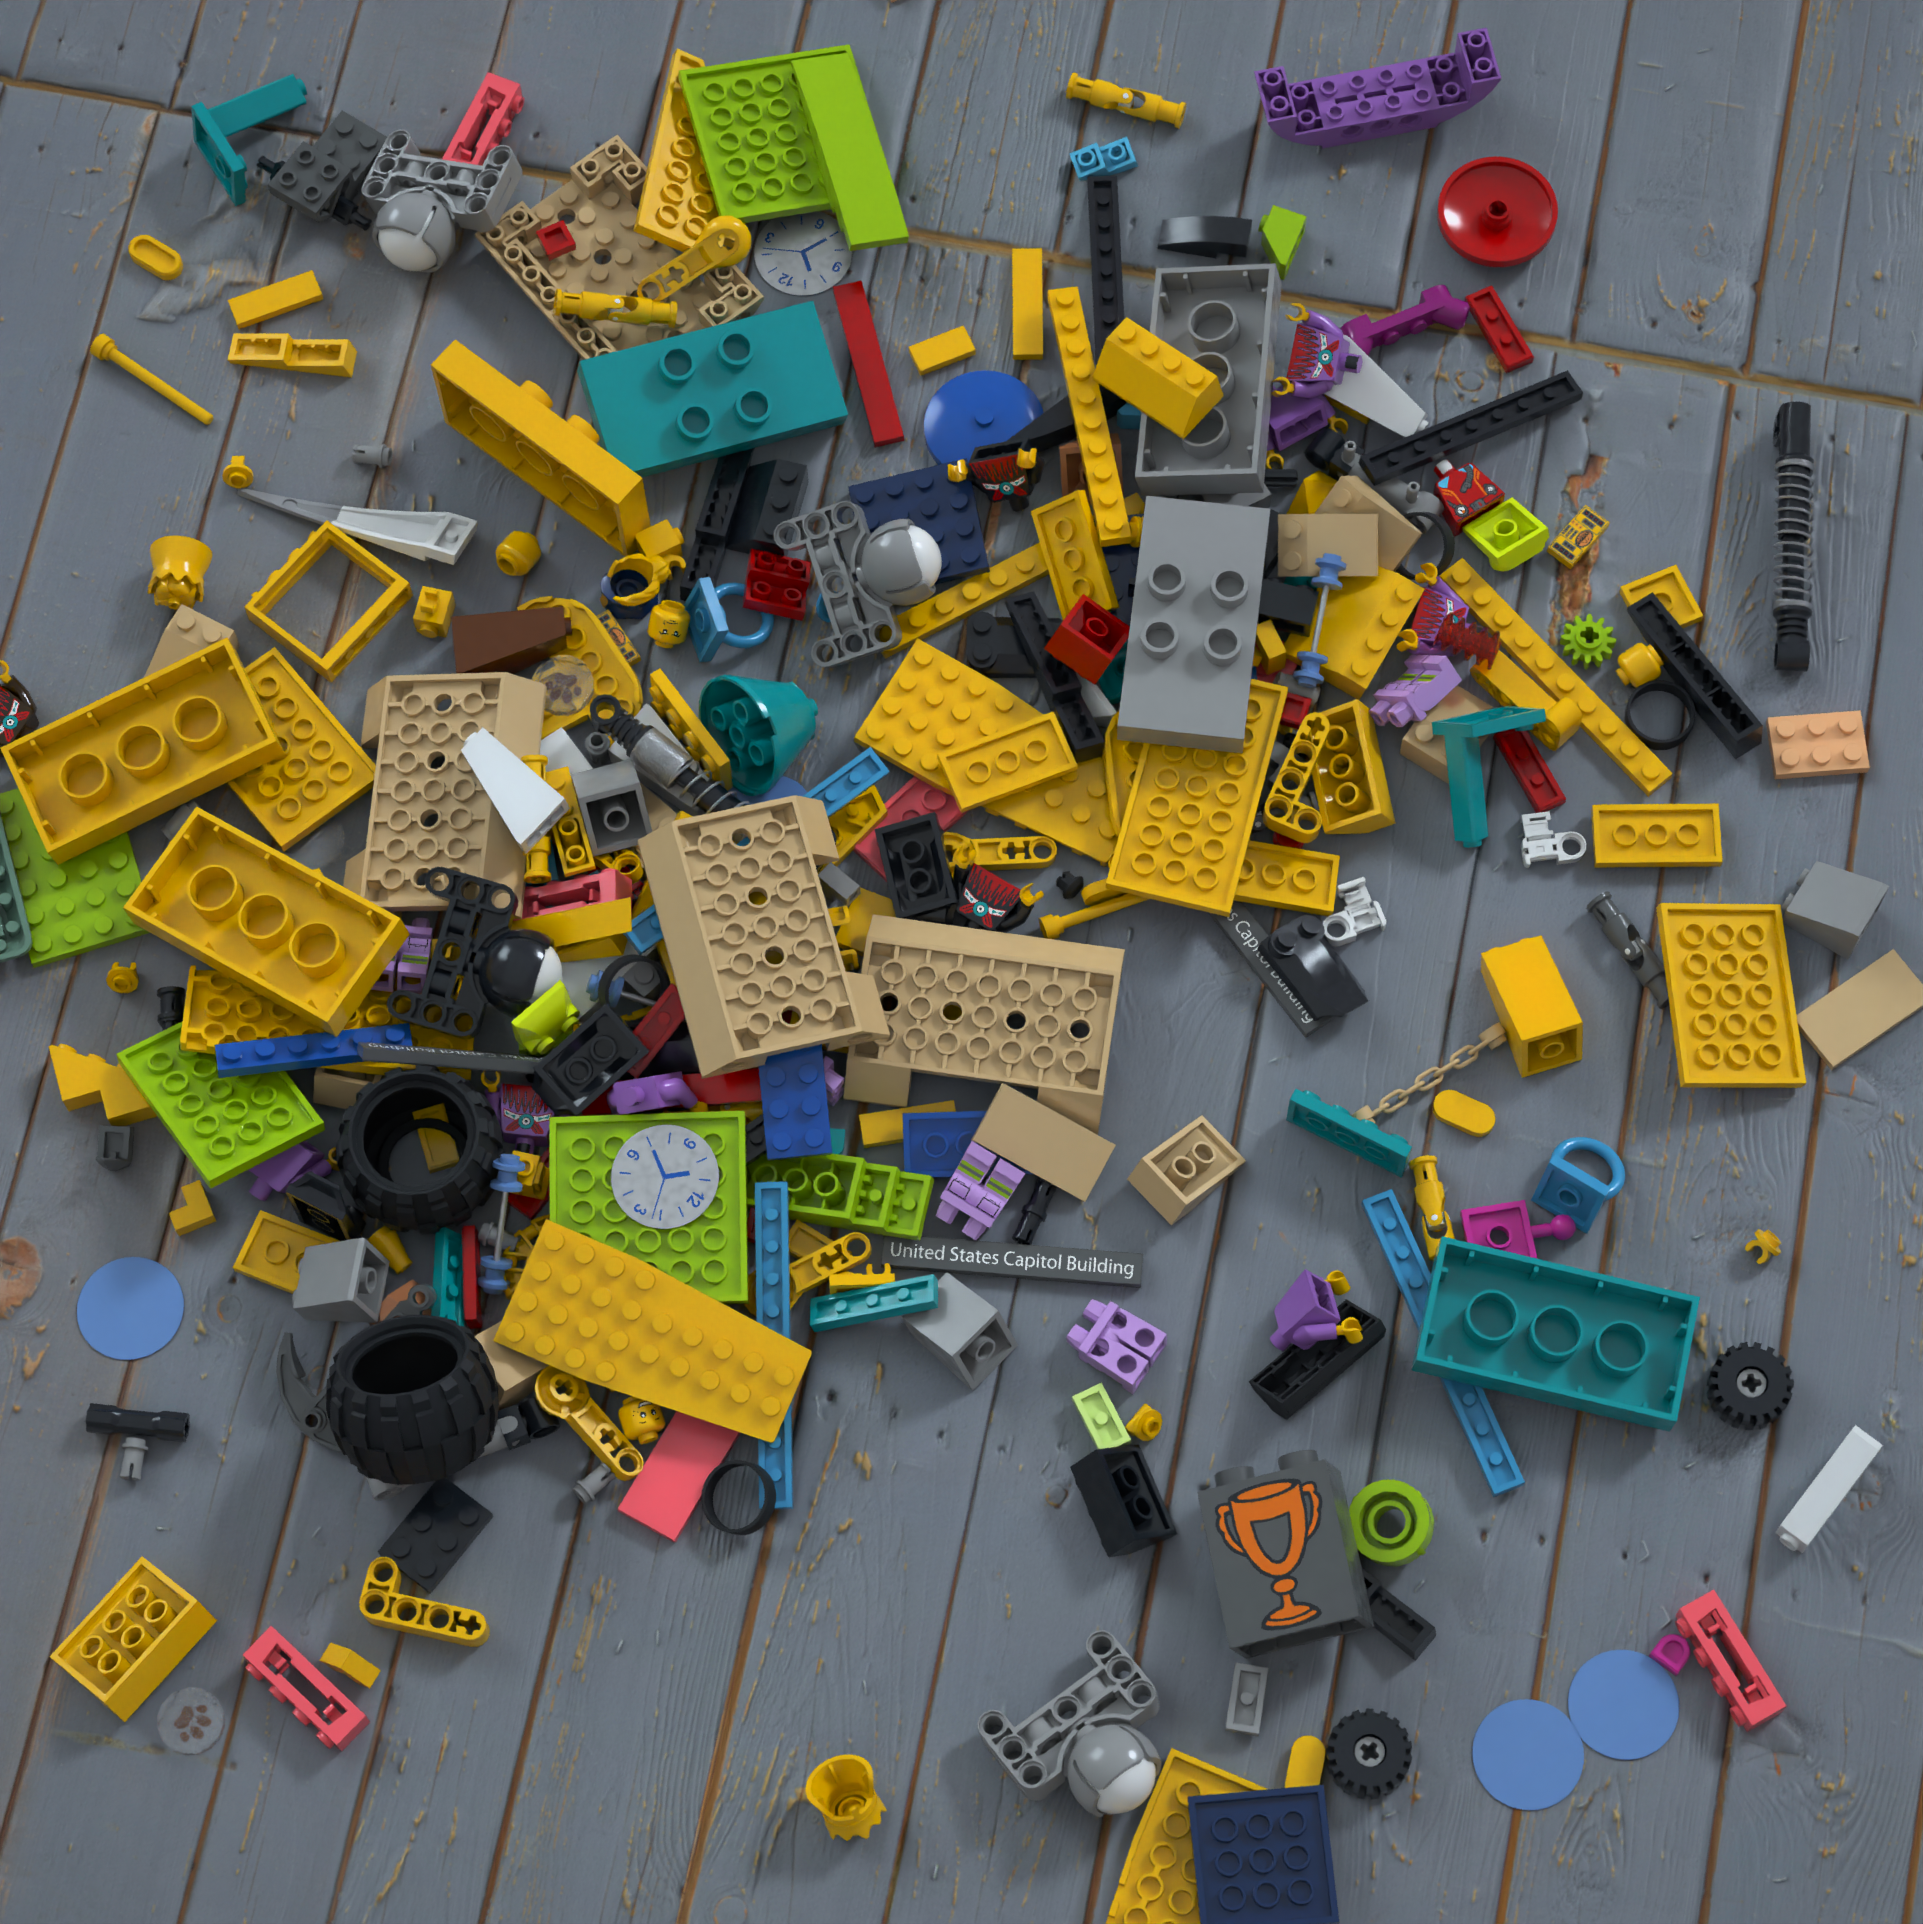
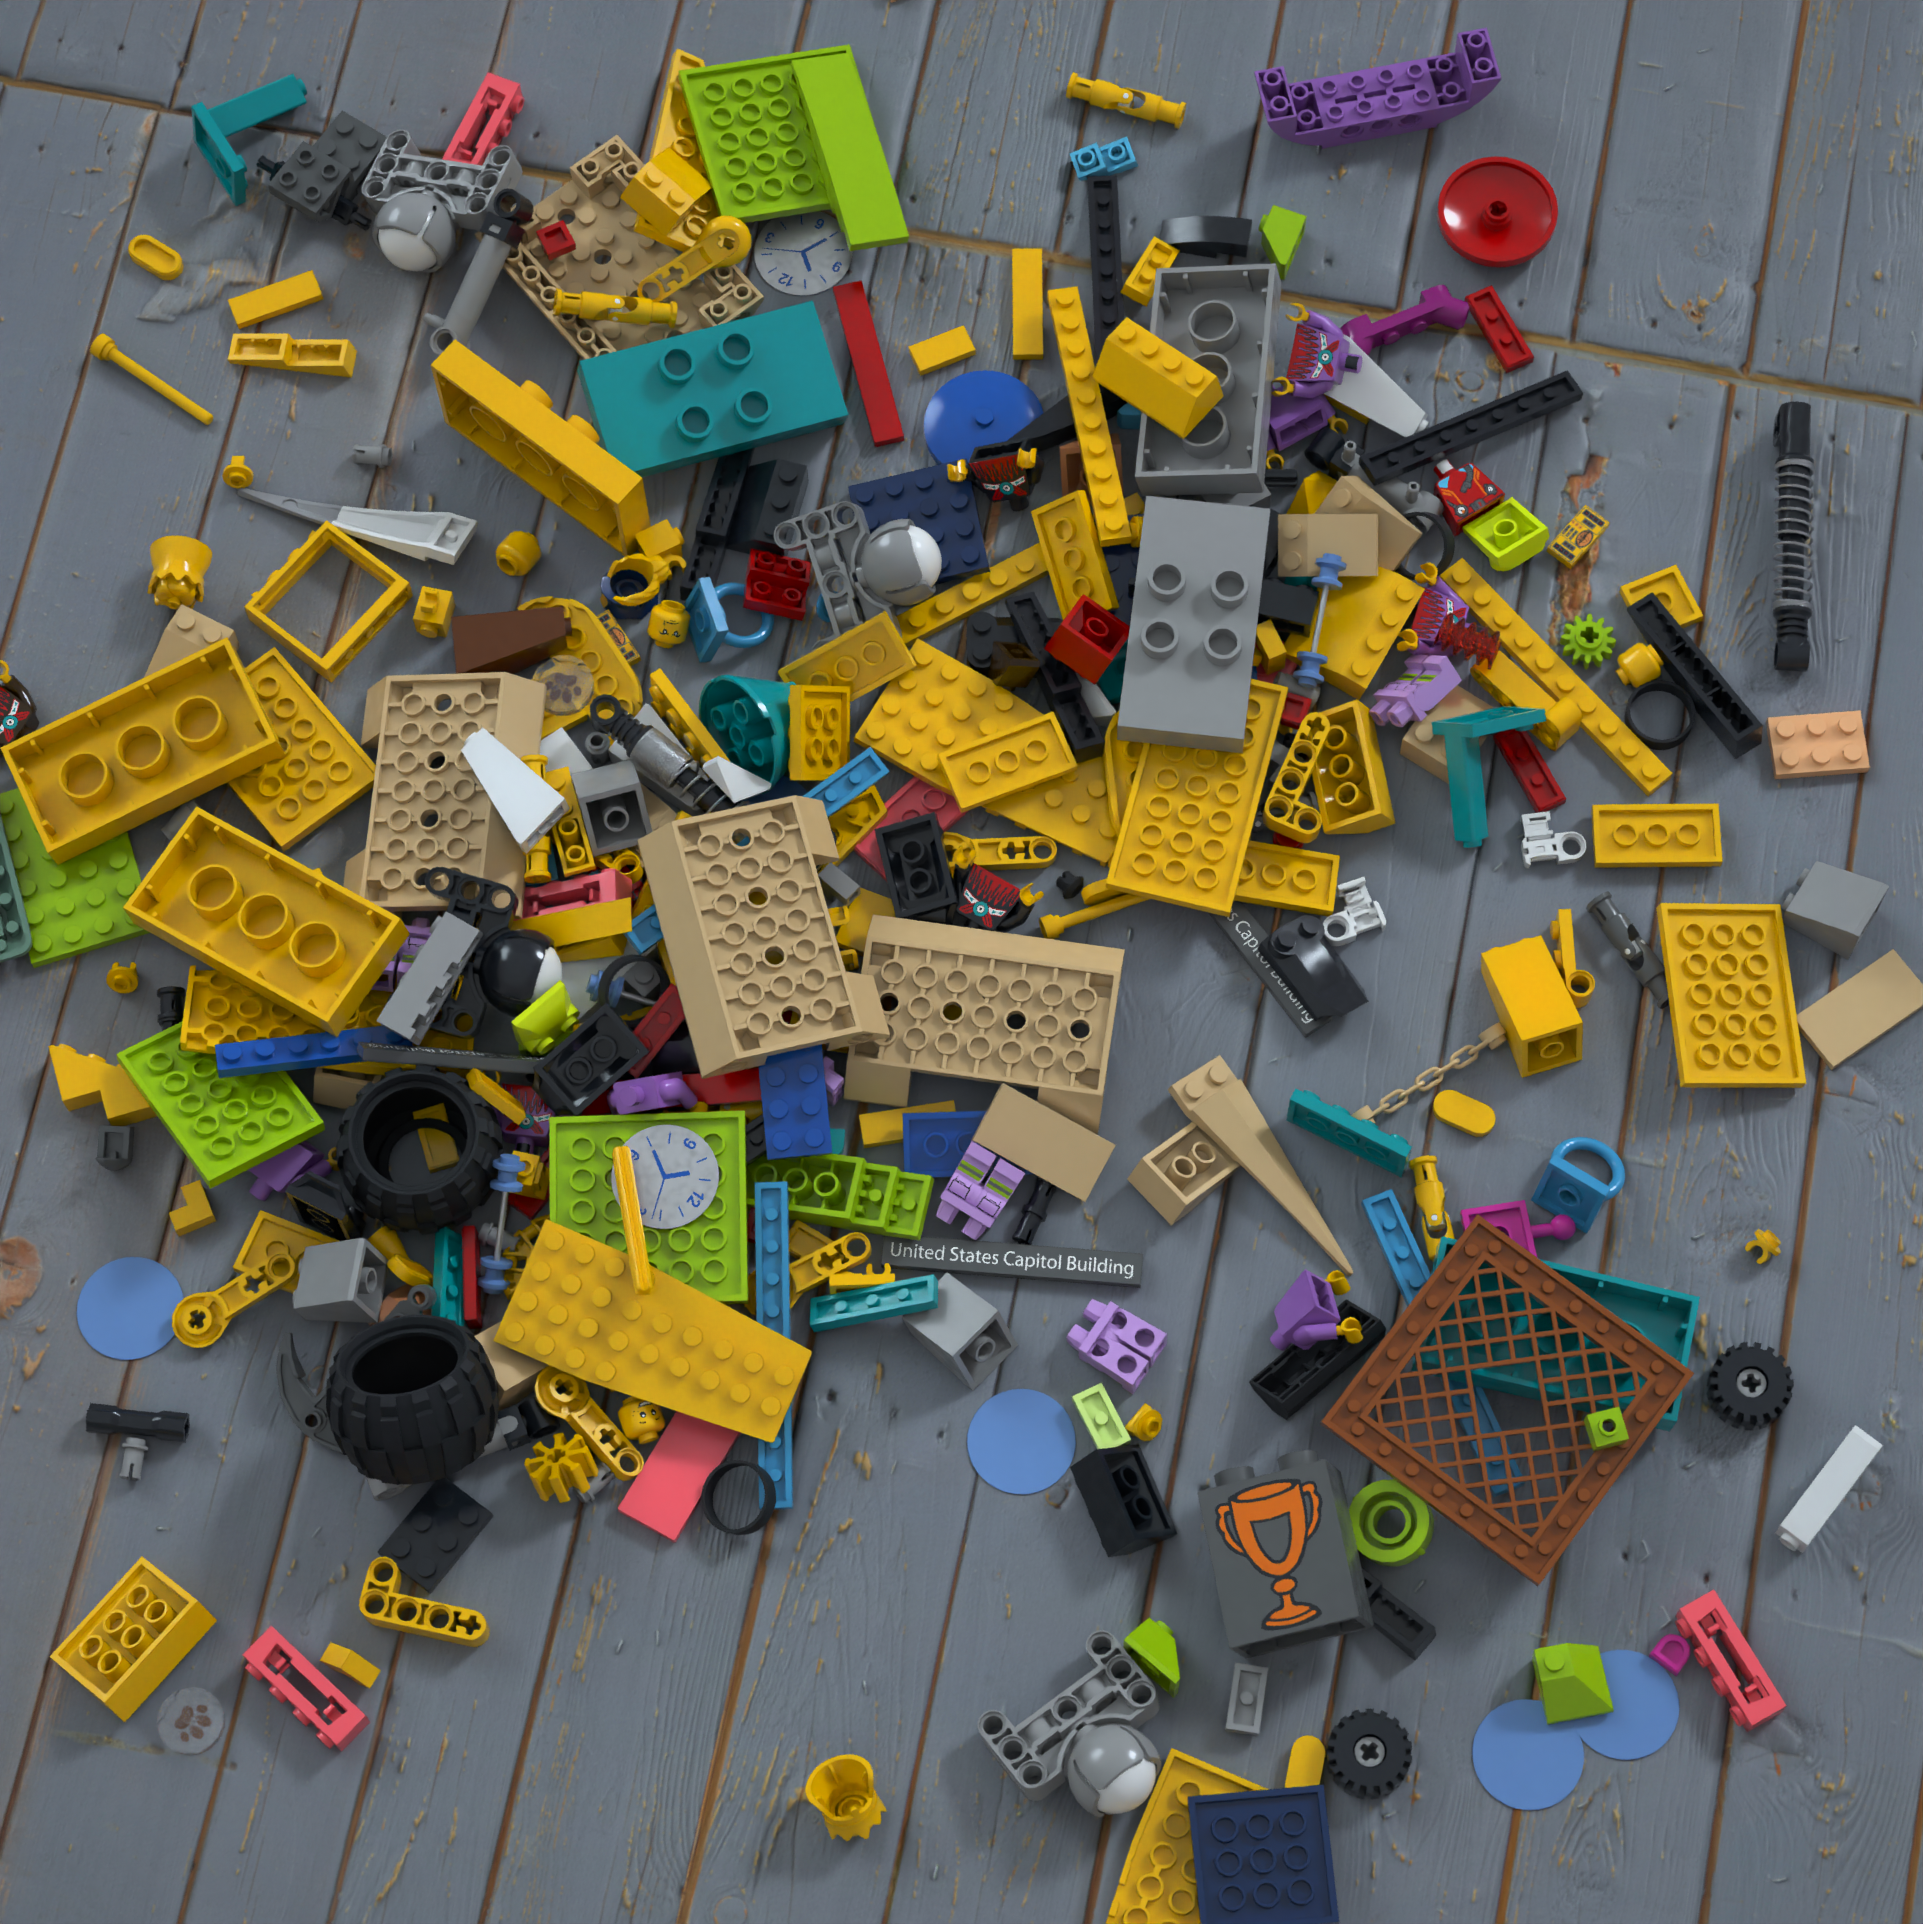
none -> yellow beam [172,1252,298,1348]
none -> light grey wedge [376,912,483,1046]
none -> yellow tile [386,1254,433,1287]
none -> light grey piece [423,188,534,355]
none -> yellow tile [466,1068,526,1125]
none -> yellow gear [524,1432,598,1503]
none -> yellow axle [612,1146,653,1296]
none -> yellow slope [620,147,712,237]
none -> white slope [702,756,772,803]
none -> yellow plate [777,611,916,702]
none -> yellow plate [788,685,850,780]
none -> medium blue sticker [967,1389,1076,1494]
none -> dark brown slope [988,641,1040,691]
none -> yellow plate [1120,236,1180,307]
none -> lime slope [1123,1618,1180,1698]
none -> tan plate [1168,1055,1353,1276]
none -> dark orange plate [1320,1214,1694,1587]
none -> lime slope [1532,1643,1614,1725]
none -> yellow plate [1550,909,1595,1008]
none -> lime plate [1584,1406,1629,1452]

